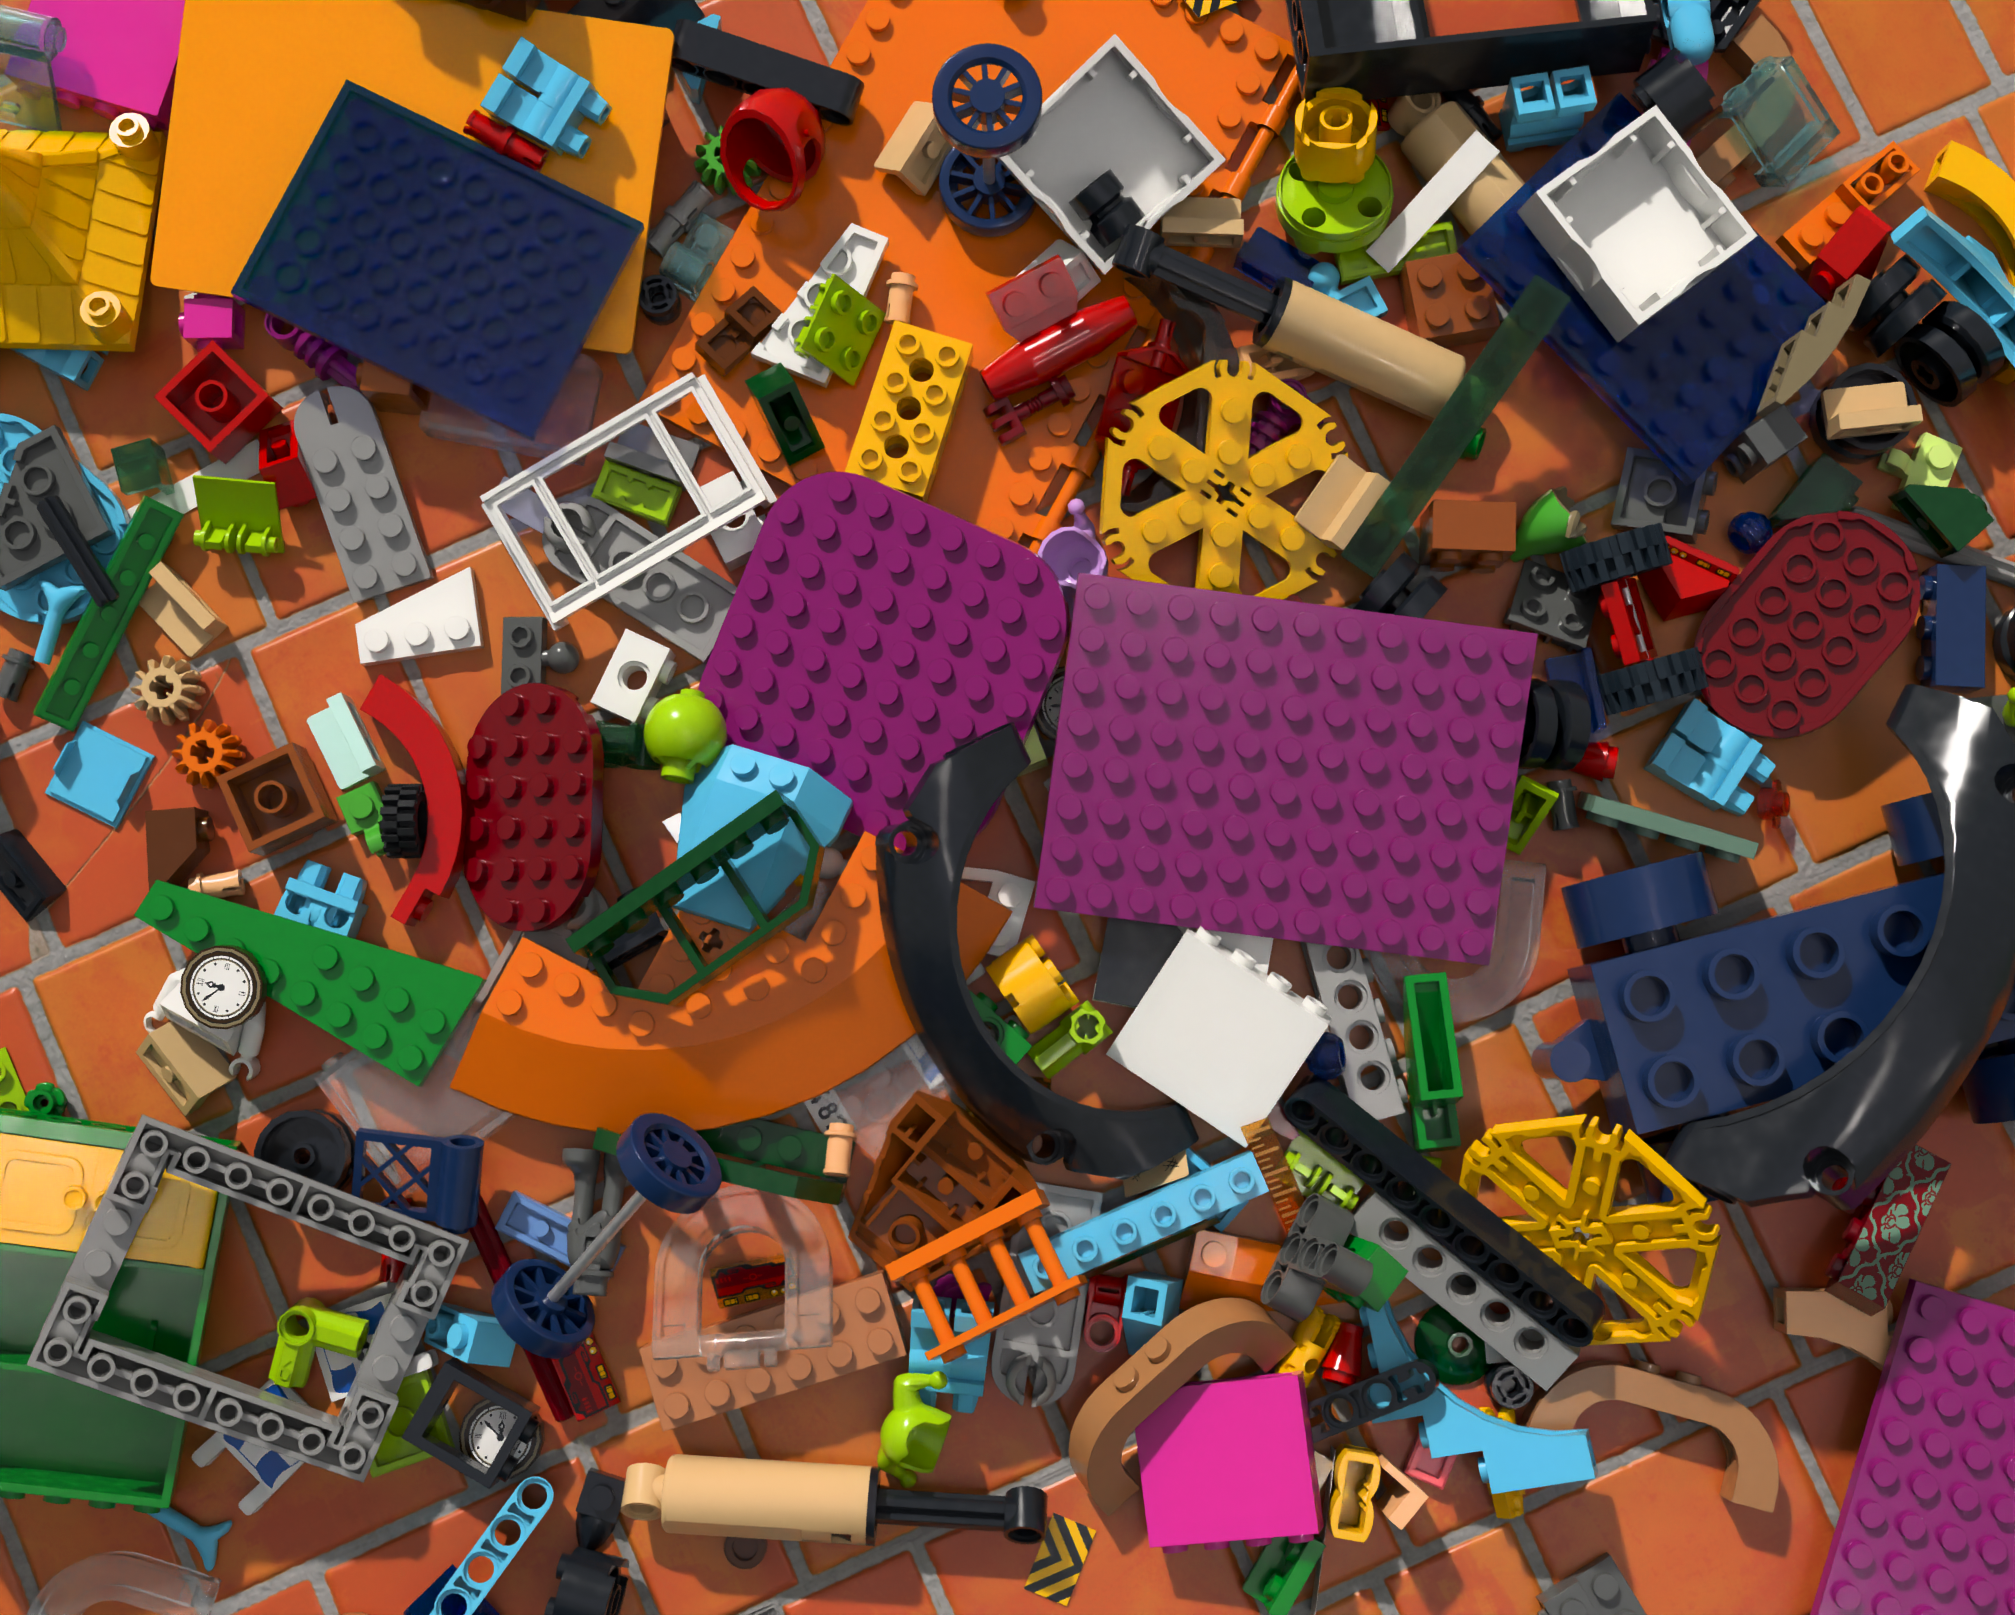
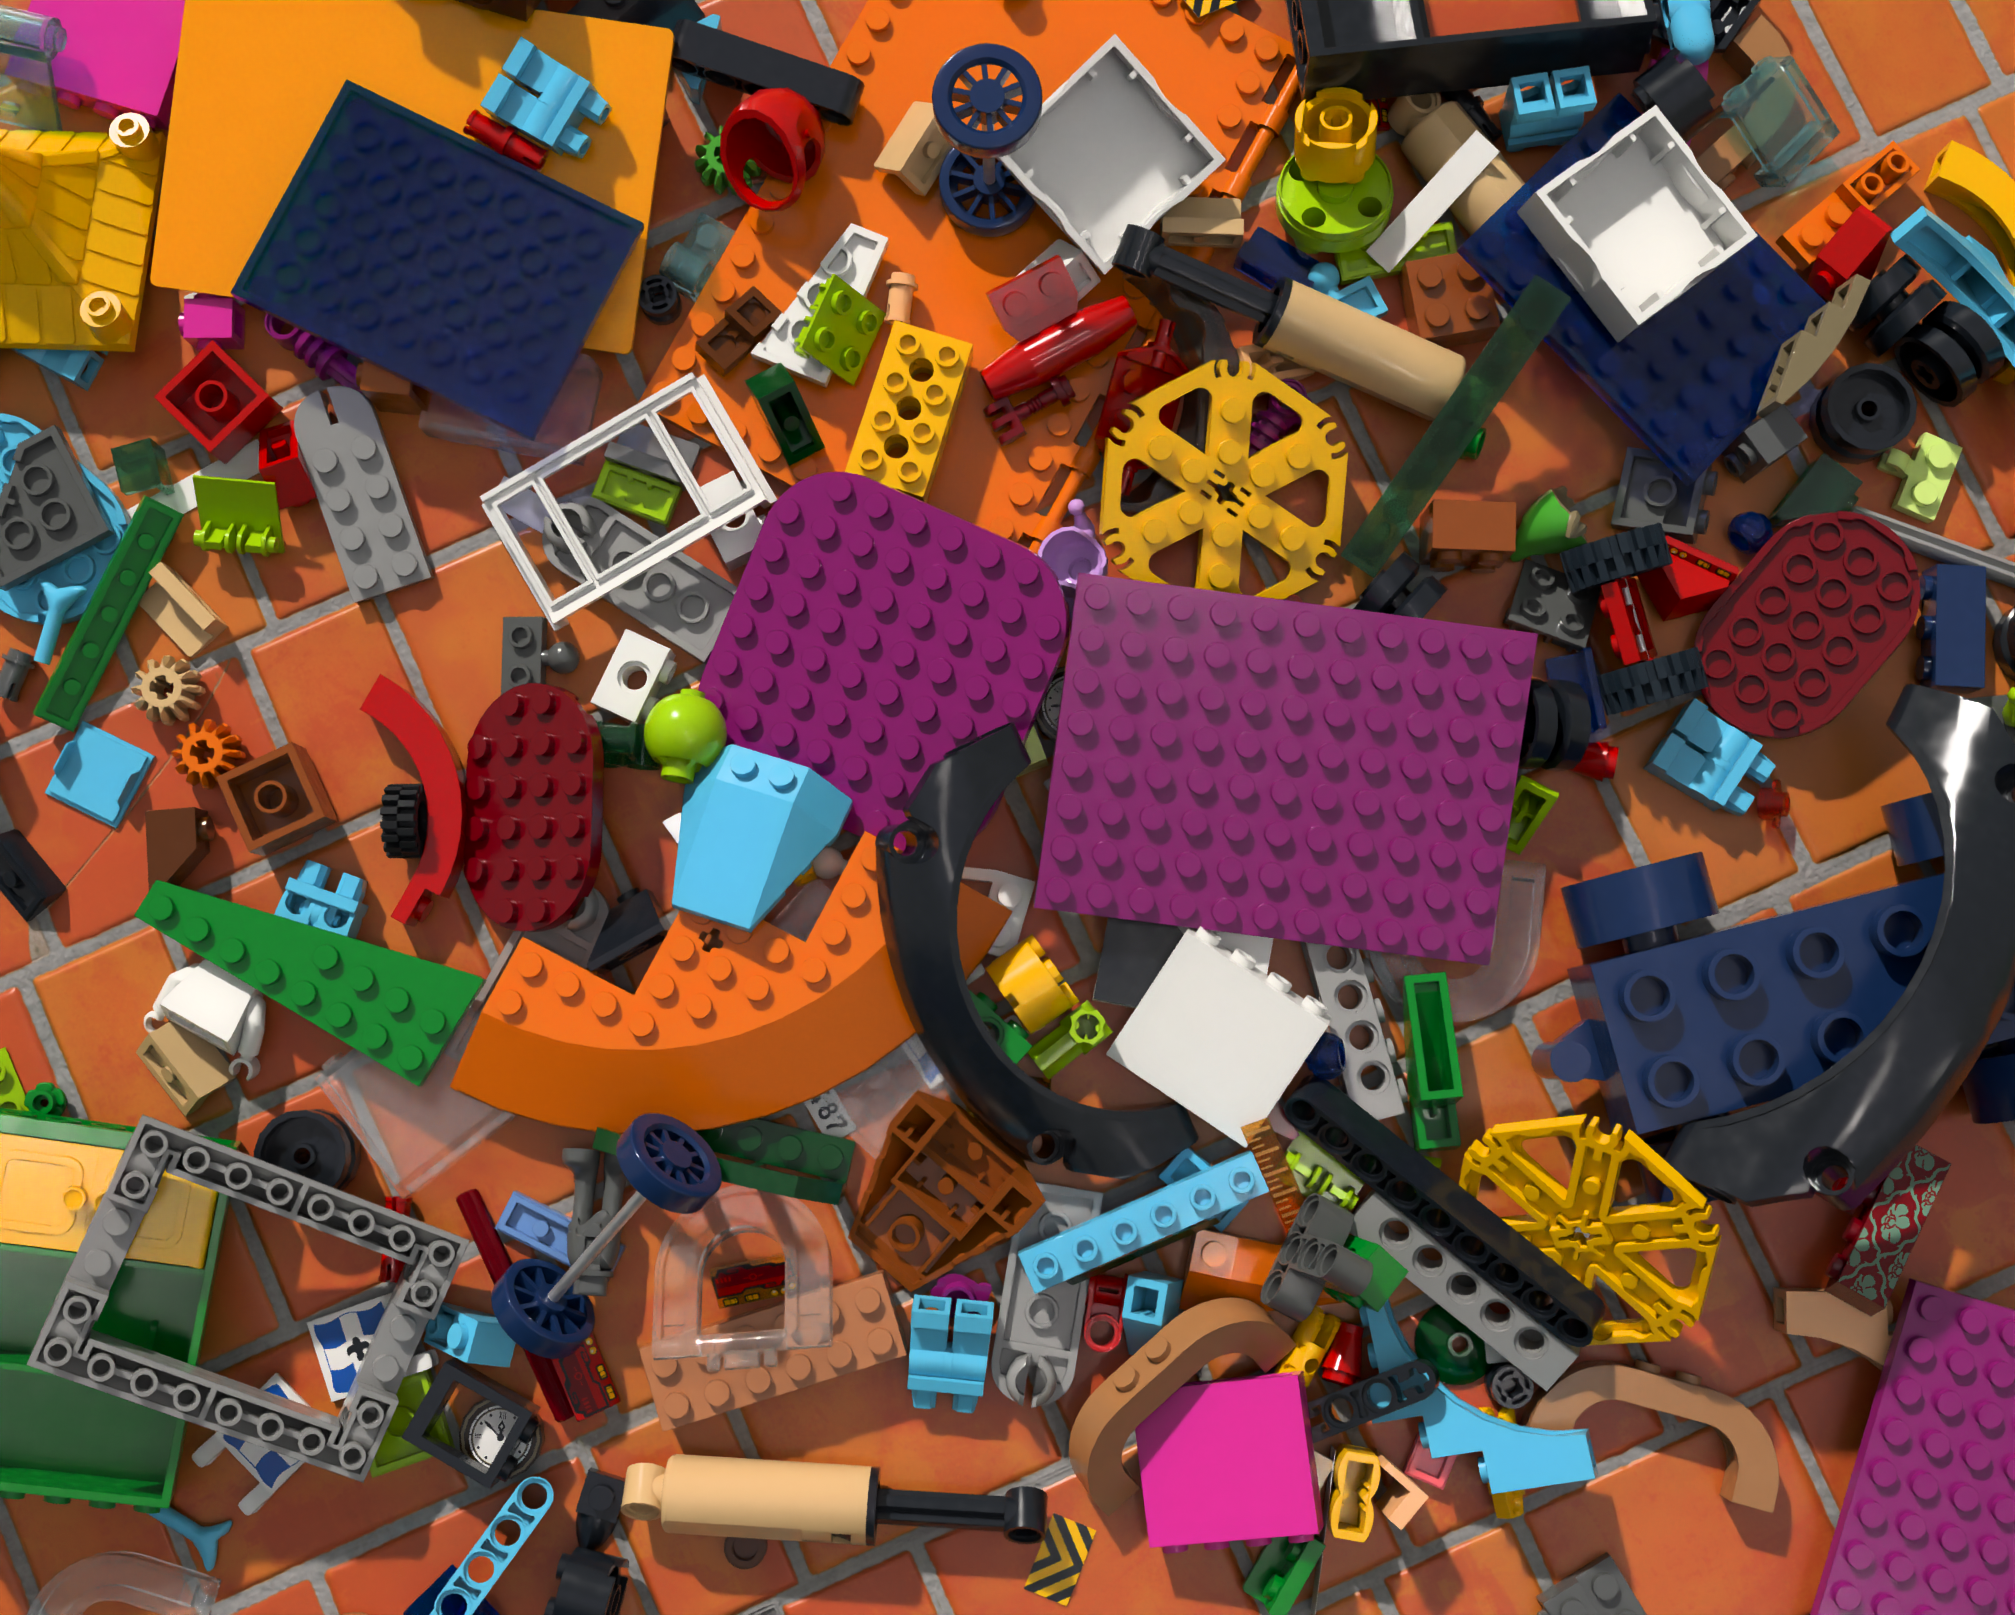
black axle [37,495,119,608] -> none
tile [180,945,268,1029] -> none
light nougat pin [188,869,245,898] -> none
lime piece [268,1297,370,1388] -> none
light aqua panel [307,692,386,790] -> none
bright green plate [336,781,387,857] -> none
dark blue piece [352,1128,484,1234] -> none
white wing [355,567,484,666] -> none
dark green plate [565,790,825,1006] -> none
light grey pin [647,180,714,258] -> none
light nougat pin [823,1123,858,1177] -> none
lime piece [877,1371,952,1488] -> none
orange fence [885,1188,1088,1364] -> none
black wheel [1069,169,1145,248] -> none
tan sticker [1123,1149,1189,1198] -> none
tan panel [1294,454,1391,550] -> none
dark grey pin [1546,779,1580,831] -> none
sand green plate [1576,791,1759,863] -> none
tan panel [1821,382,1923,440] -> none
dark green slope [1888,484,1994,558] -> none

